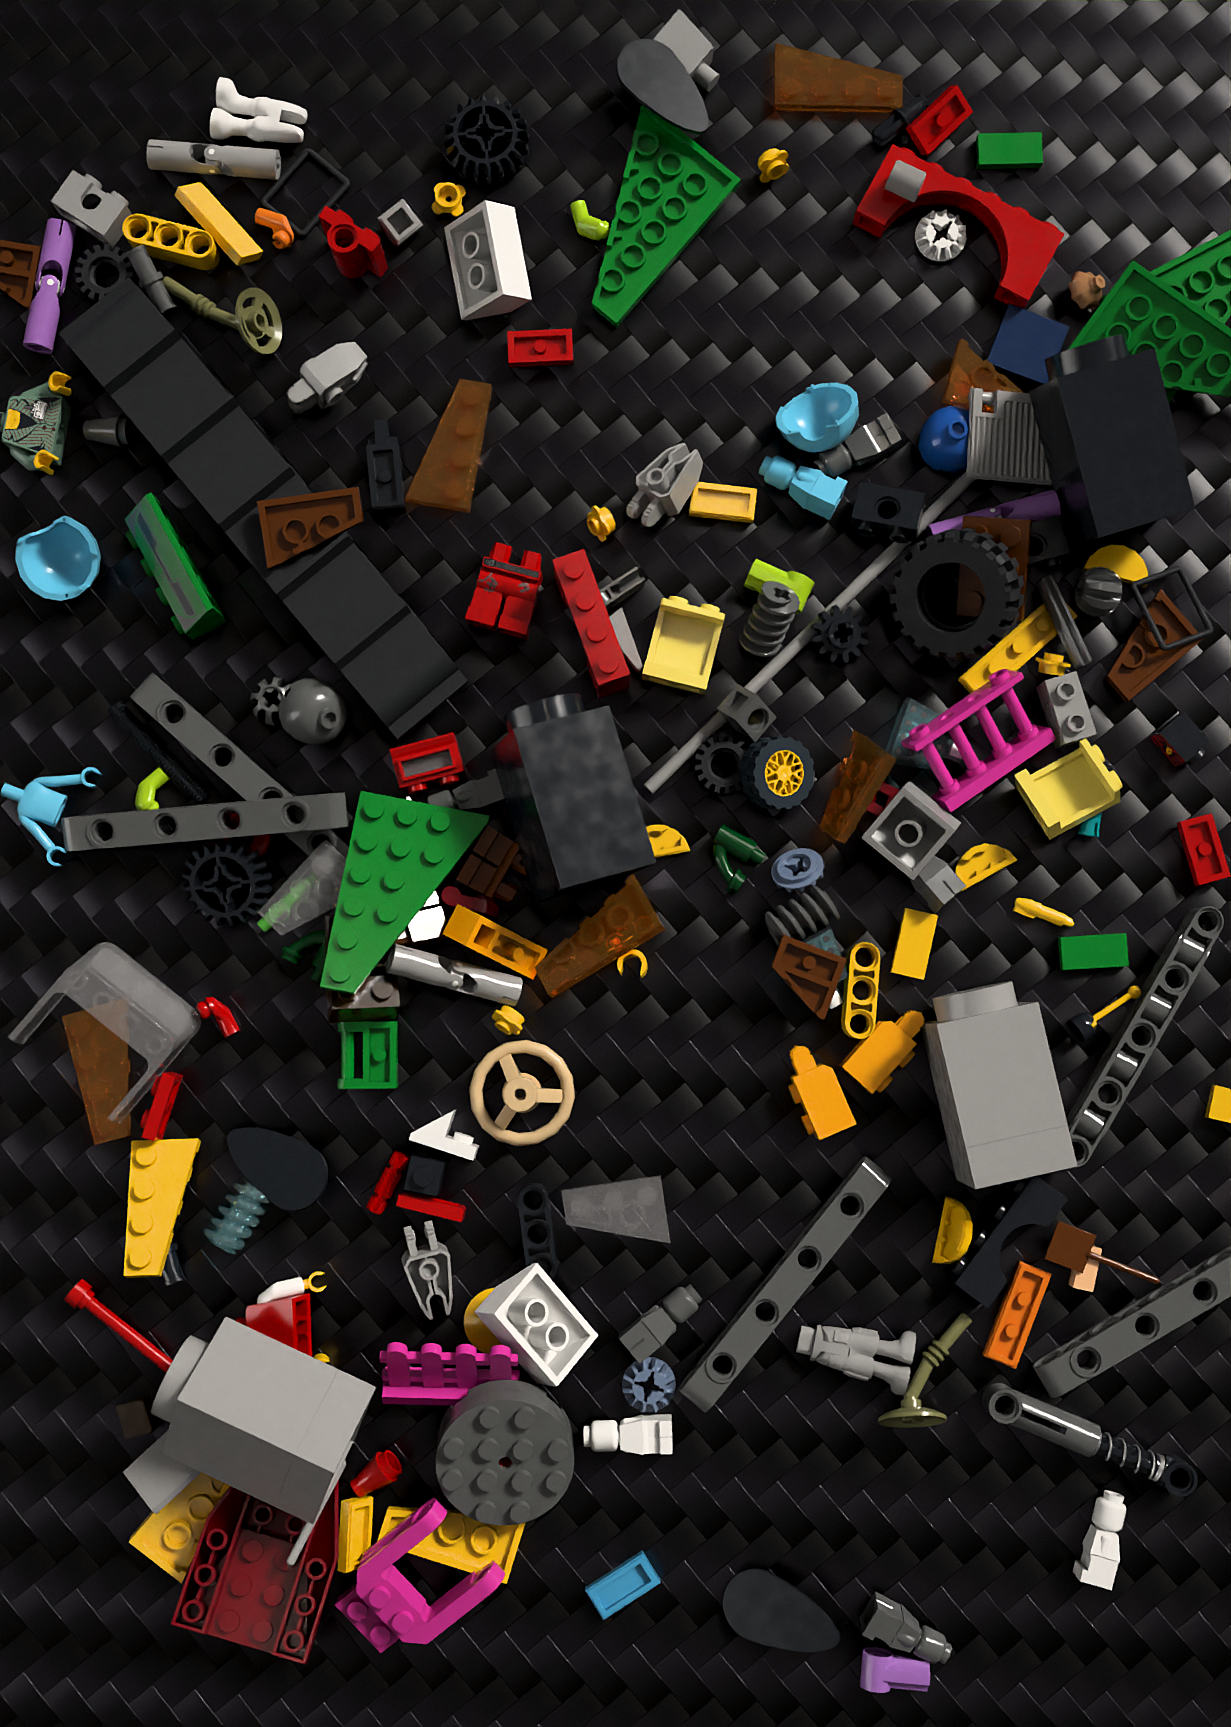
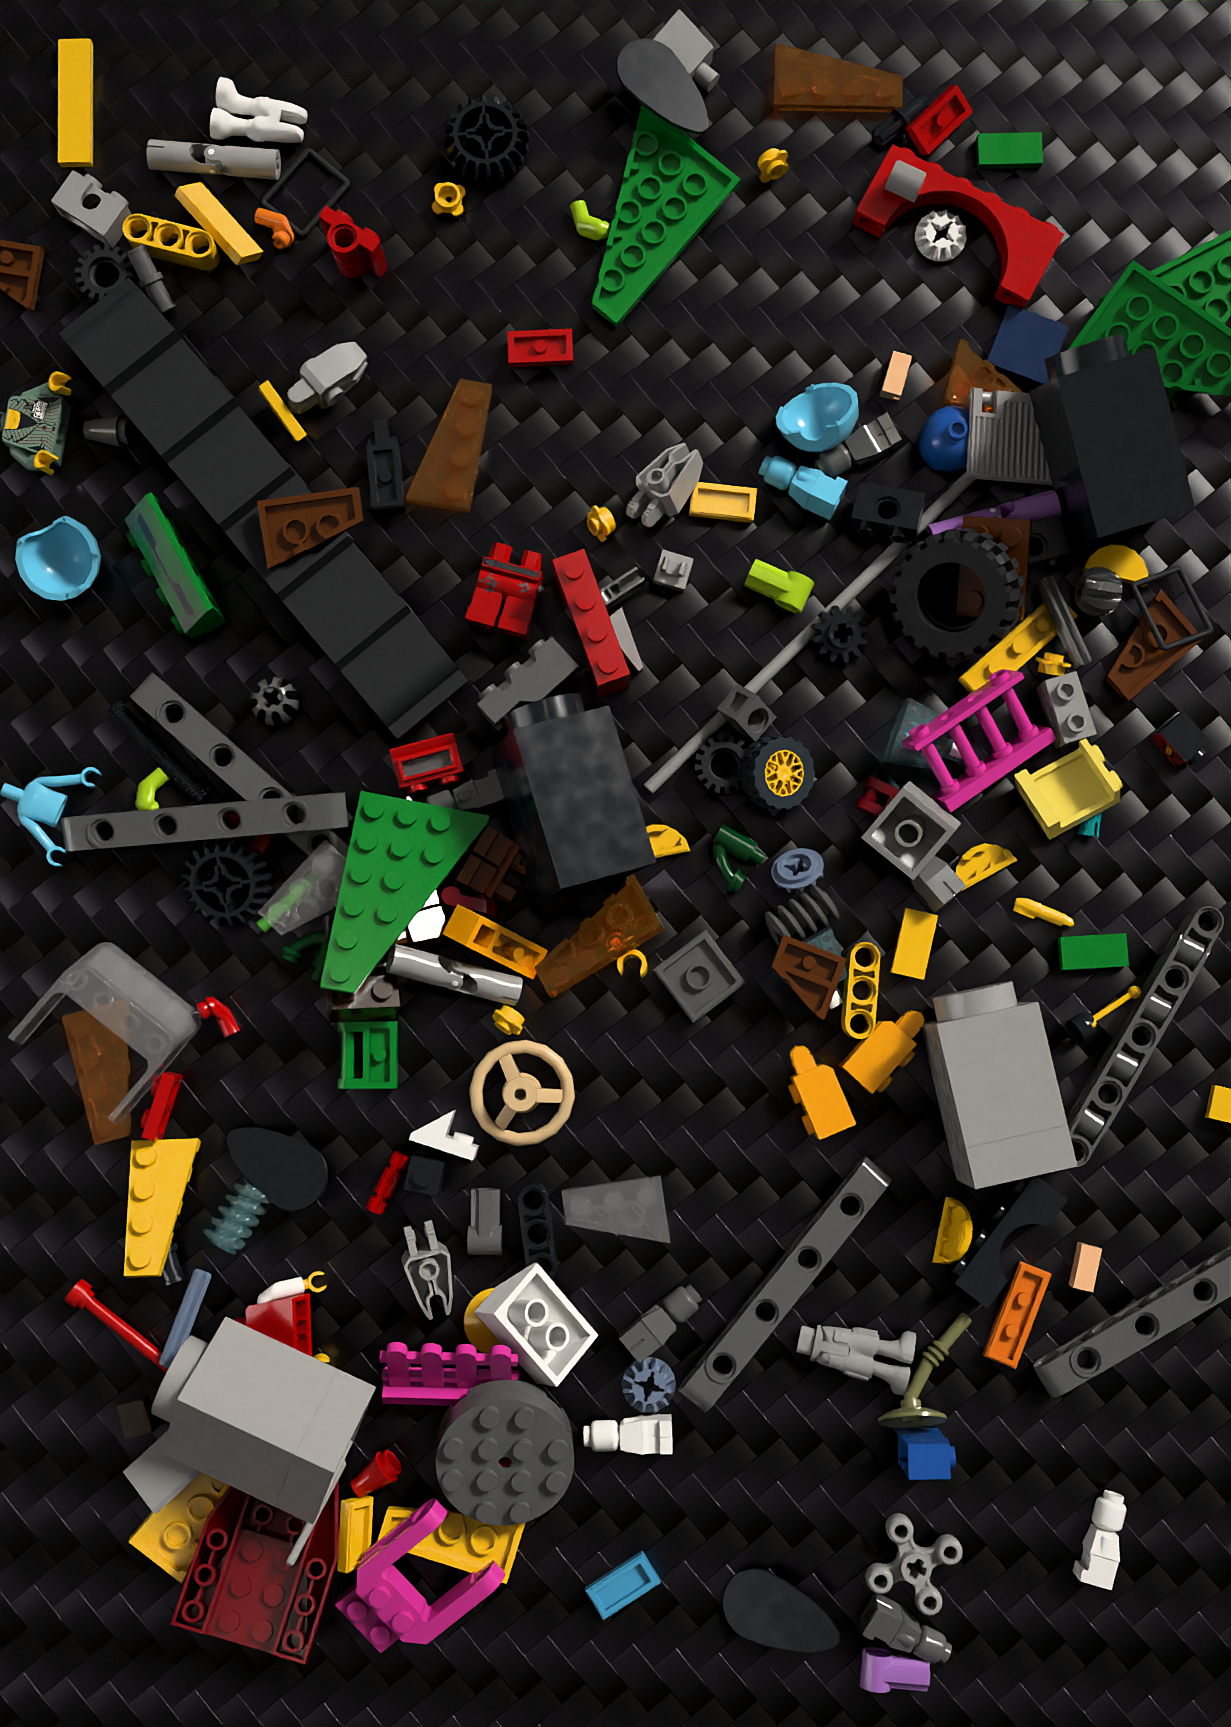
medium lavender piece [23,218,77,354] -> none
olive dish [162,276,282,355] -> none
dark grey cylinder [279,677,348,745] -> none
light grey brick [377,199,423,247] -> none
red tile [396,1190,467,1222] -> none
white slope [444,200,532,320] -> none
light yellow panel [642,596,725,695] -> none
dark grey piece [739,581,800,657] -> none
clear orange wing [820,730,897,844] -> none
piece [982,1383,1198,1497] -> none
reddish brown piece [1044,1221,1160,1284] -> none
medium nougat piece [1068,271,1105,309] -> none
red plate [1177,813,1231,886] -> none
none -> yellow tile [58,39,93,167]
none -> sand blue axle [159,1269,211,1369]
none -> yellow tile [258,380,307,441]
none -> dark grey piece [467,1188,503,1255]
none -> dark grey piece [477,636,580,734]
none -> light grey tile [653,550,694,592]
none -> dark grey plate [653,930,746,1023]
none -> light grey gear [865,1513,963,1616]
none -> light nougat piece [879,351,912,402]
none -> blue brick [898,1428,956,1480]

